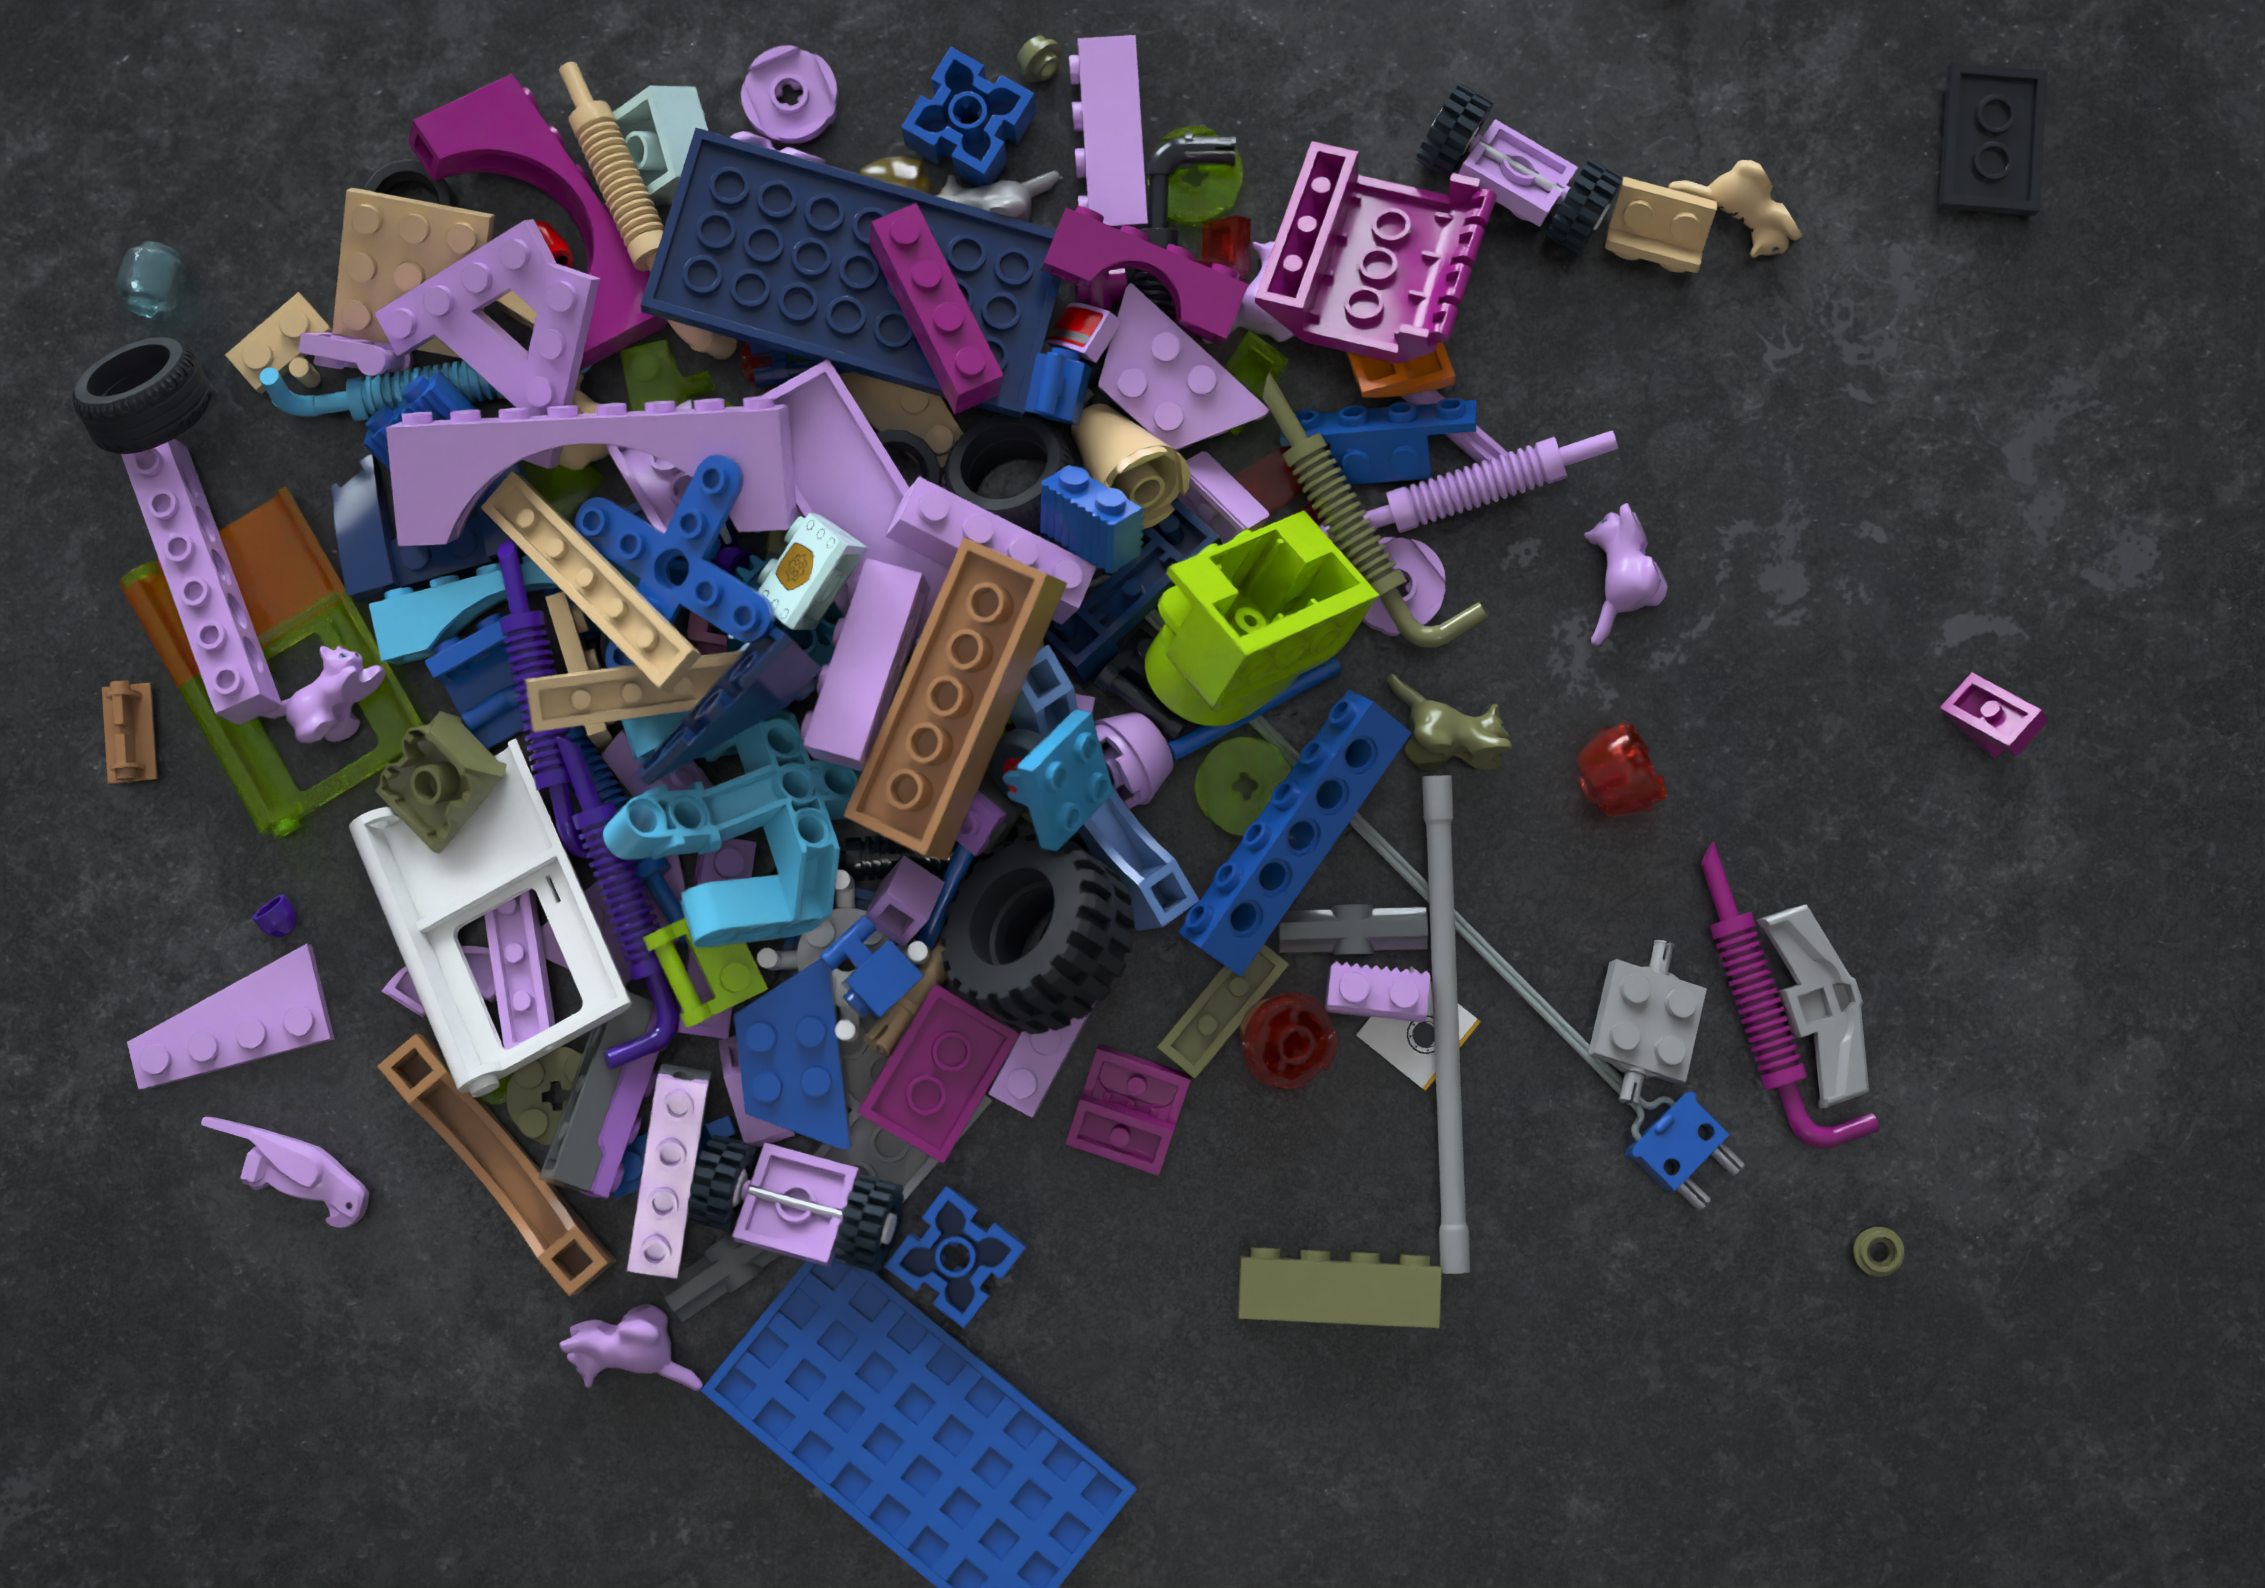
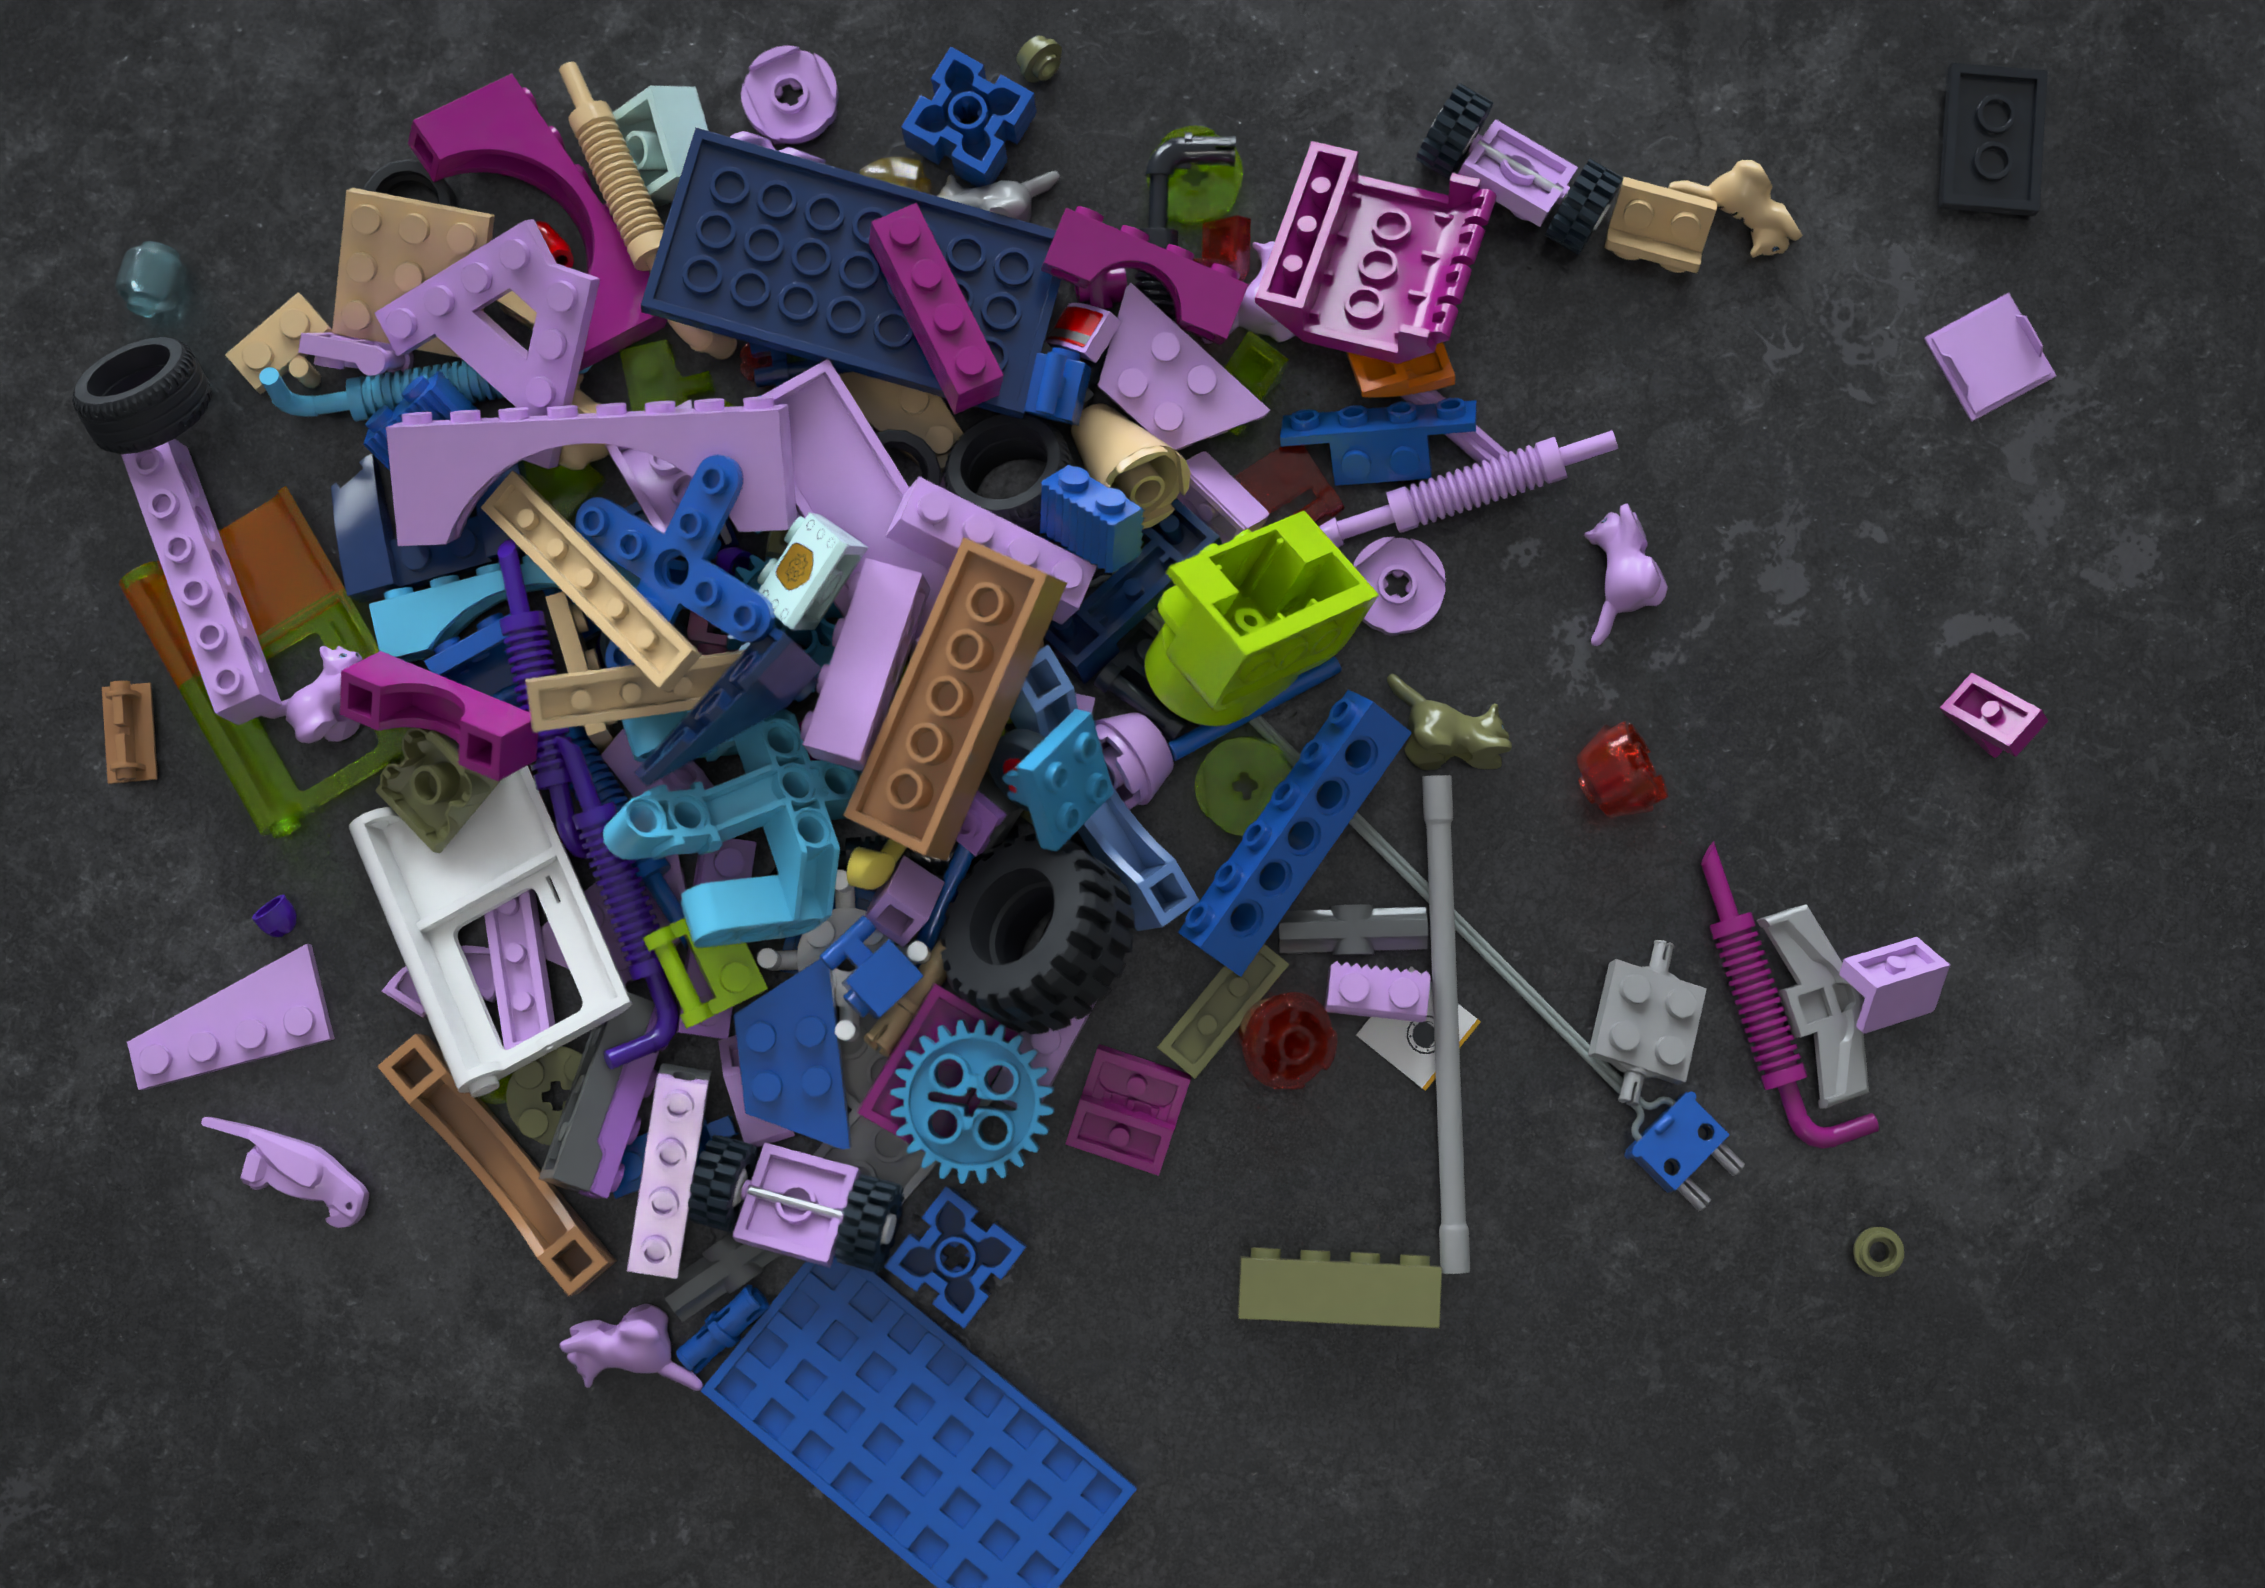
lavender brick [1069,35,1148,230] -> none
olive piece [1263,372,1489,648] -> none
none -> magenta arch [340,651,538,782]
none -> blue pin [676,1284,769,1374]
none -> light yellow bar [847,838,907,890]
none -> dark azure gear [890,1019,1055,1184]
none -> lavender panel [1839,937,1950,1034]
none -> lavender piece [1924,293,2056,422]

